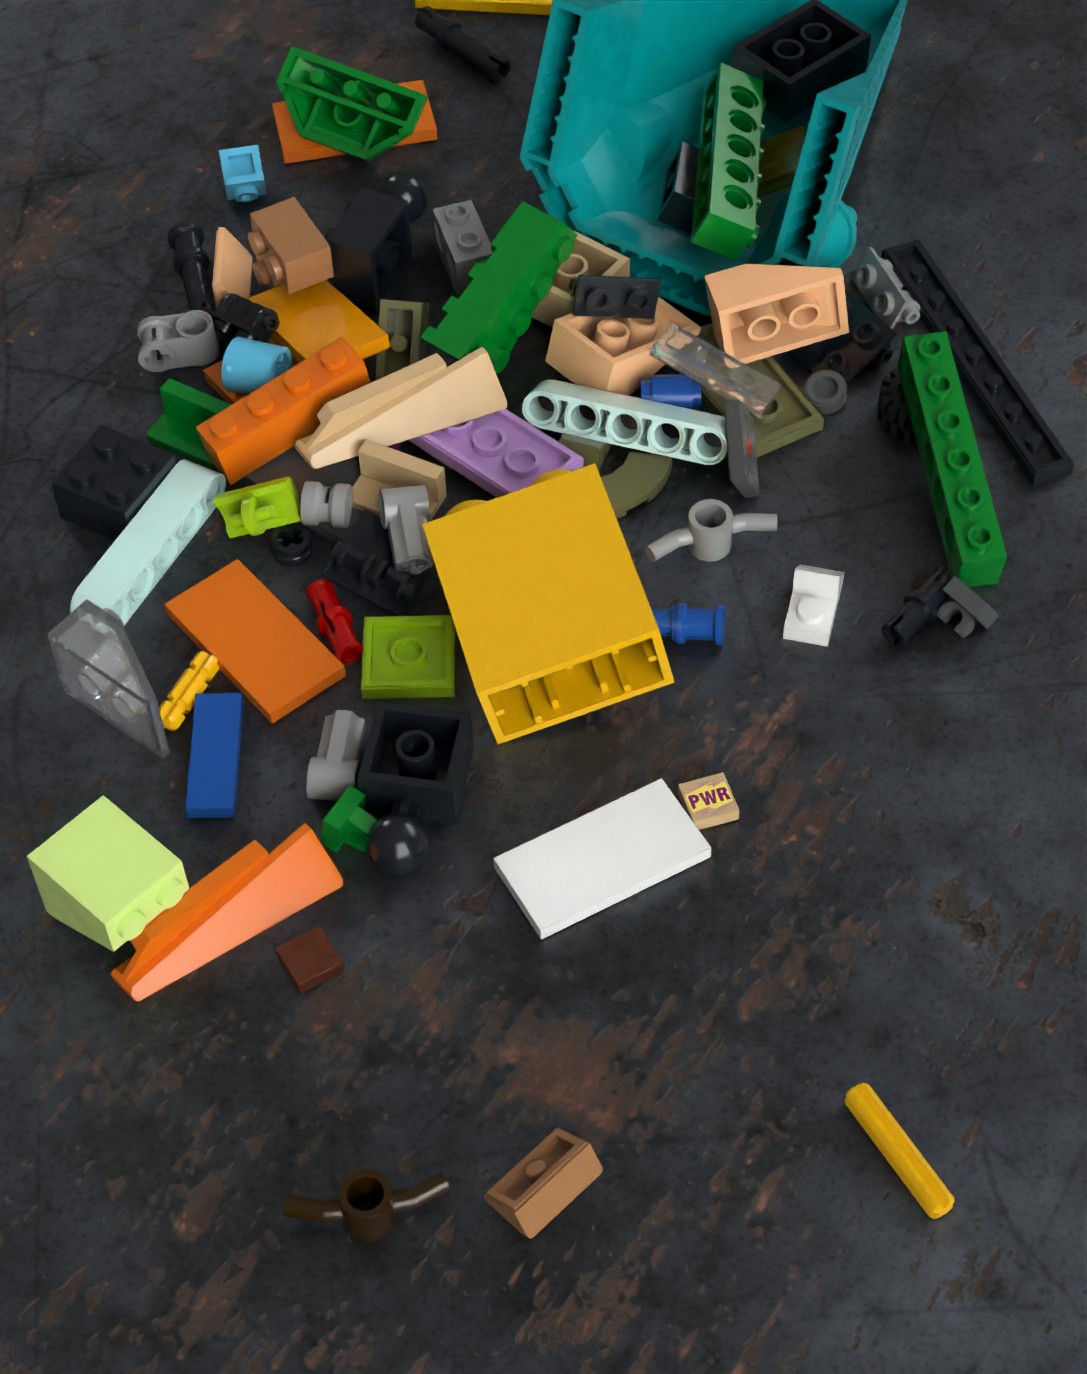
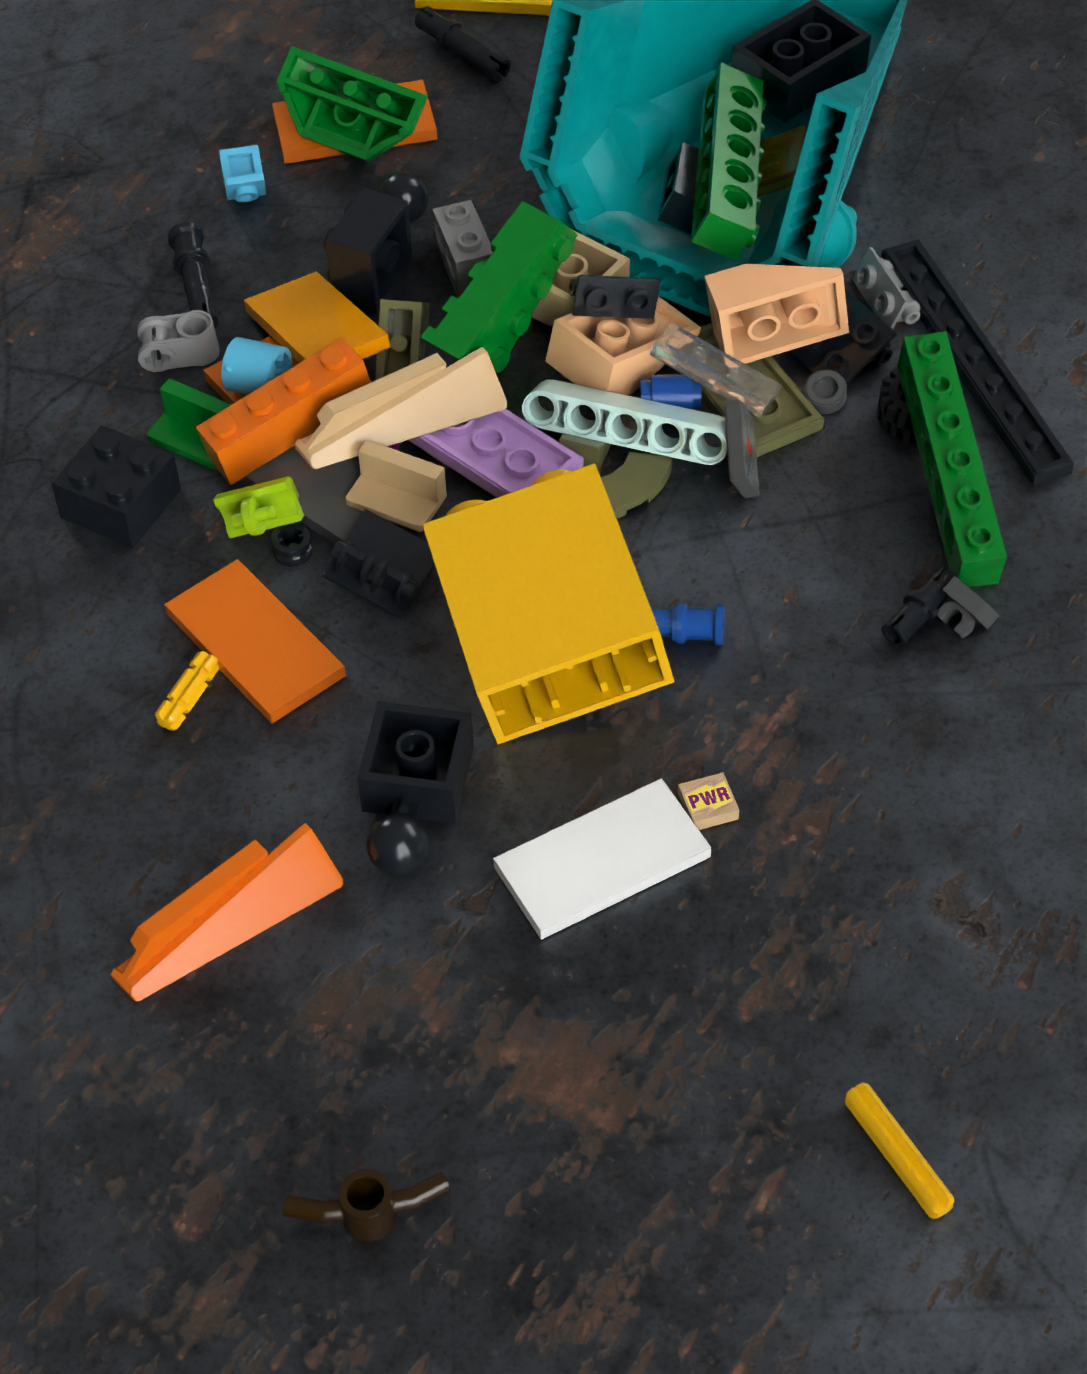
yellowish green slope [27,795,189,952] -> none
clear slope [47,599,170,759] -> none
light aqua beam [70,459,226,634] -> none
blue tile [185,693,244,819] -> none
black hinge [202,293,280,344] -> none
light nougat slope [212,227,252,309] -> none
medium nougat brick [248,197,334,294] -> none
copper tile [275,926,344,994] -> none
light grey wheel [300,481,353,528] -> none
red pin [306,579,363,665] -> none
light grey piece [306,710,366,801] -> none
green tile [320,786,377,853] -> none
lime tile [361,615,456,699] -> none
light grey piece [378,485,434,575] -> none
medium nougat slope [484,1128,603,1239] -> none
light grey piece [644,499,777,562] -> none
white slope [783,564,845,647] -> none

